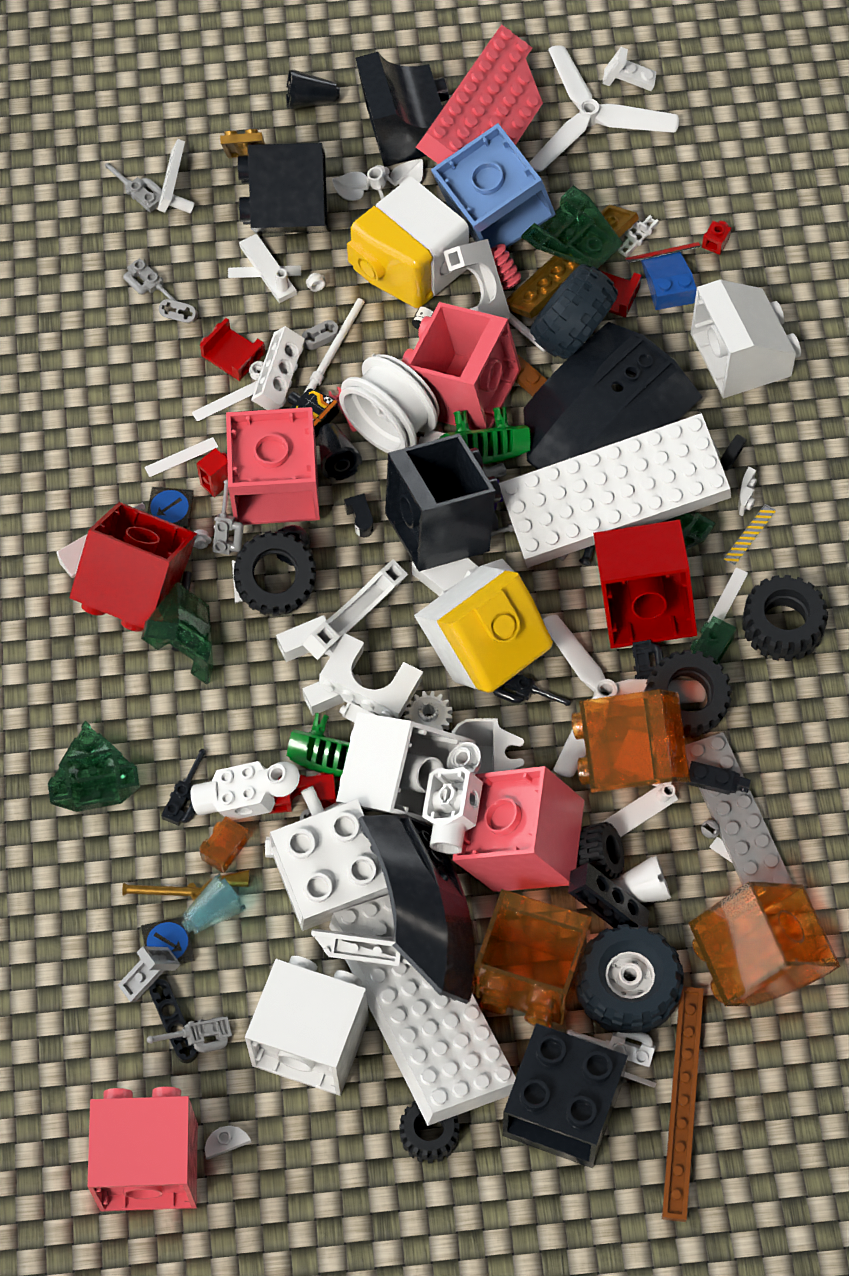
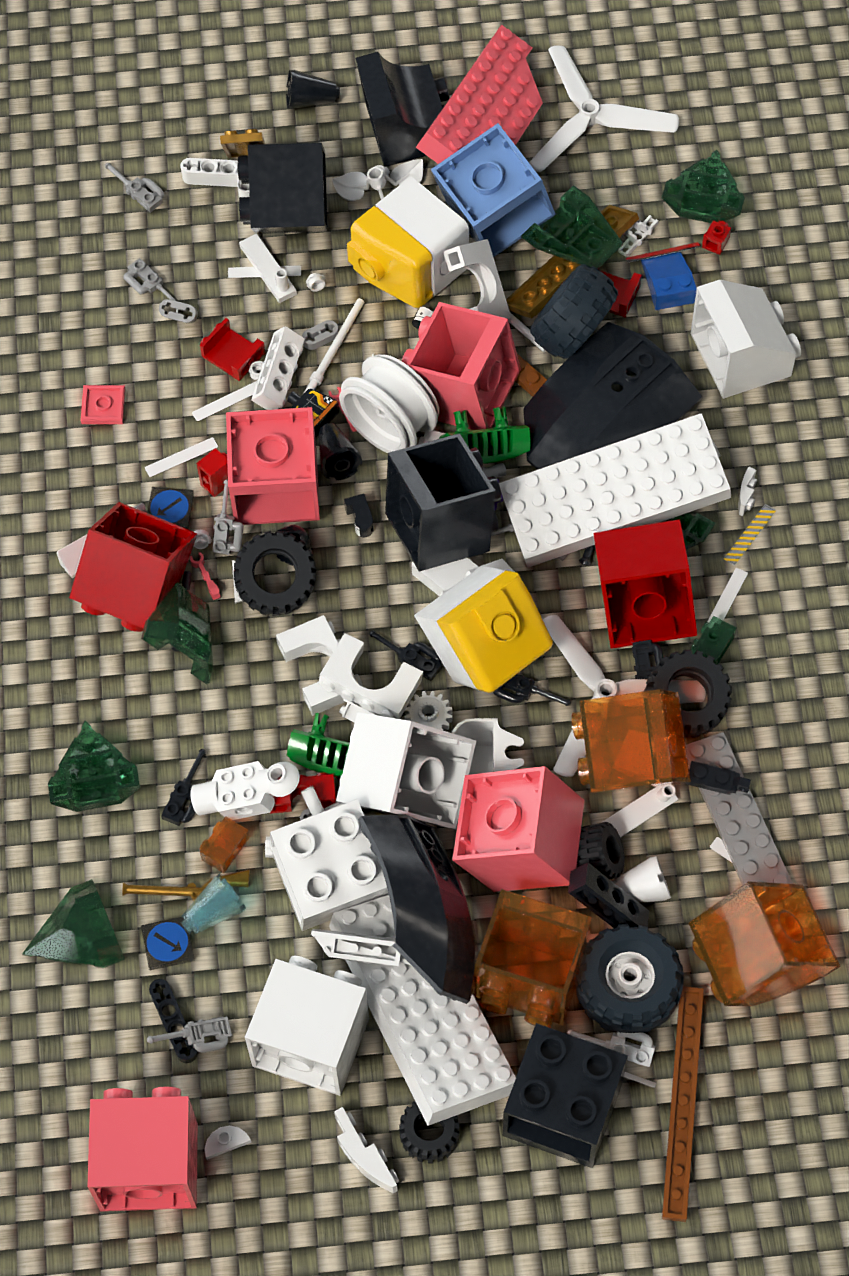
light grey bracket [118,946,181,1002] -> none
white piece [157,139,194,213] -> none
white arch [302,559,408,660] -> none
white brick [422,742,483,854] -> none
coral piece [491,244,521,290] -> none
white bracket [602,47,656,91] -> none
light grey hinge [701,820,720,839] -> none
black tyre [720,434,747,471] -> none
black tyre [742,575,828,661] -> none
none -> clear green wedge [22,879,125,968]
none -> coral tile [80,385,126,424]
none -> white beam [180,158,249,197]
none -> coral piece [190,552,221,600]
none -> white slope [334,1107,399,1193]
none -> black piece [369,630,442,681]
none -> clear green wedge [662,150,745,223]

